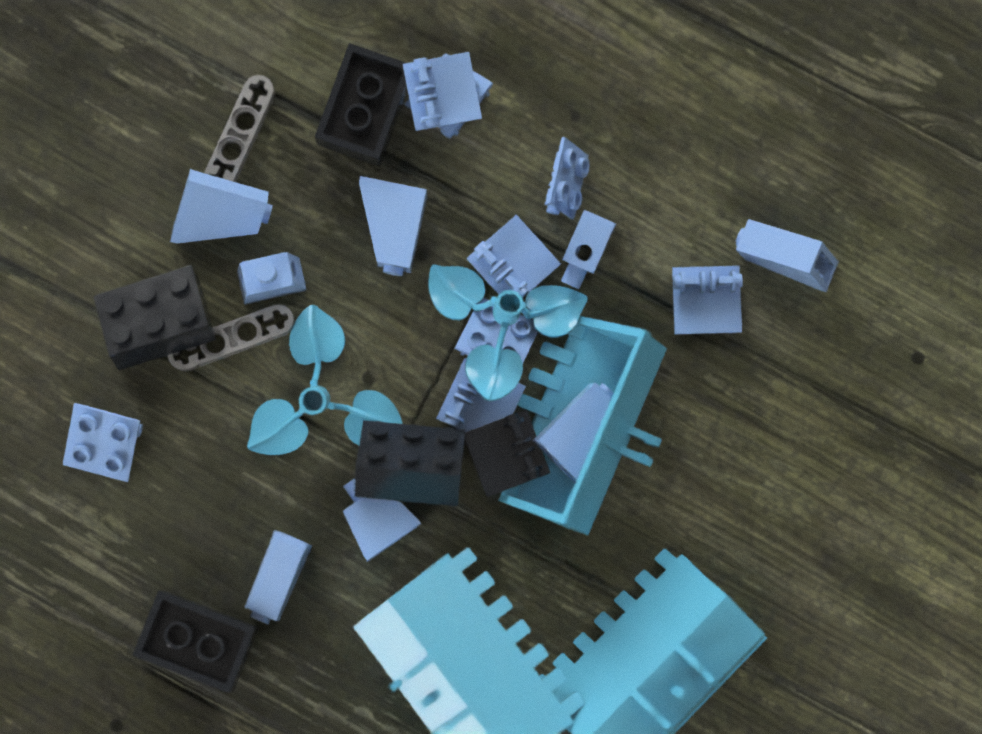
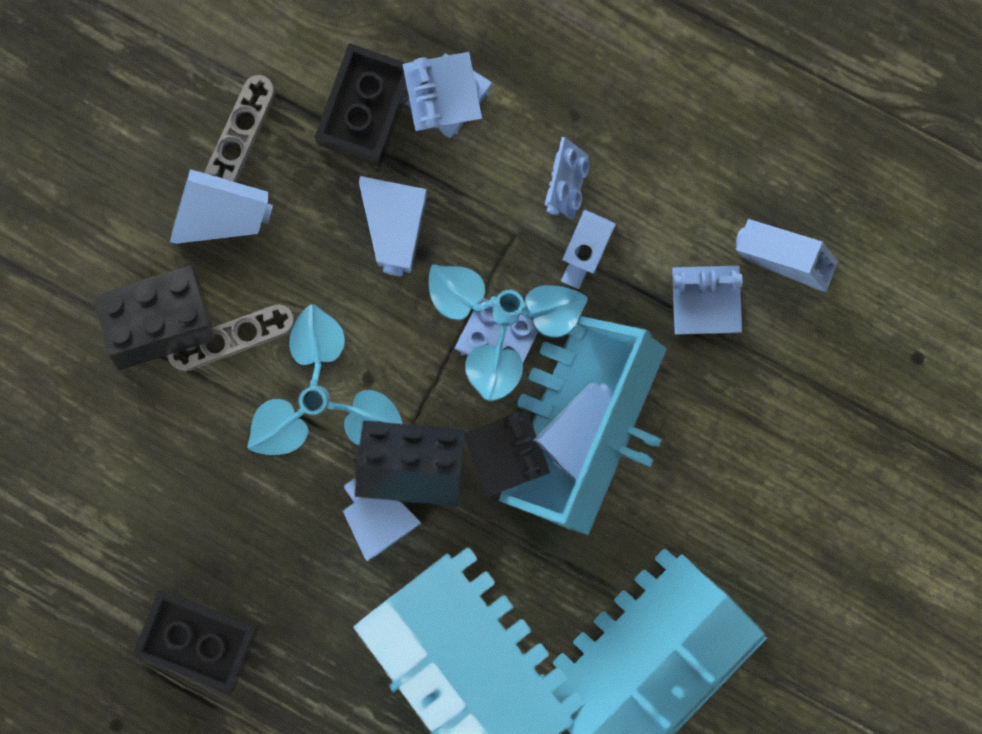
light blue hinge [63,403,143,482] -> none
light blue torso [237,252,307,304] -> none
light blue slope [245,530,313,624] -> none
light blue hinge [436,358,526,432] -> none
light blue hinge [466,214,561,298] -> none

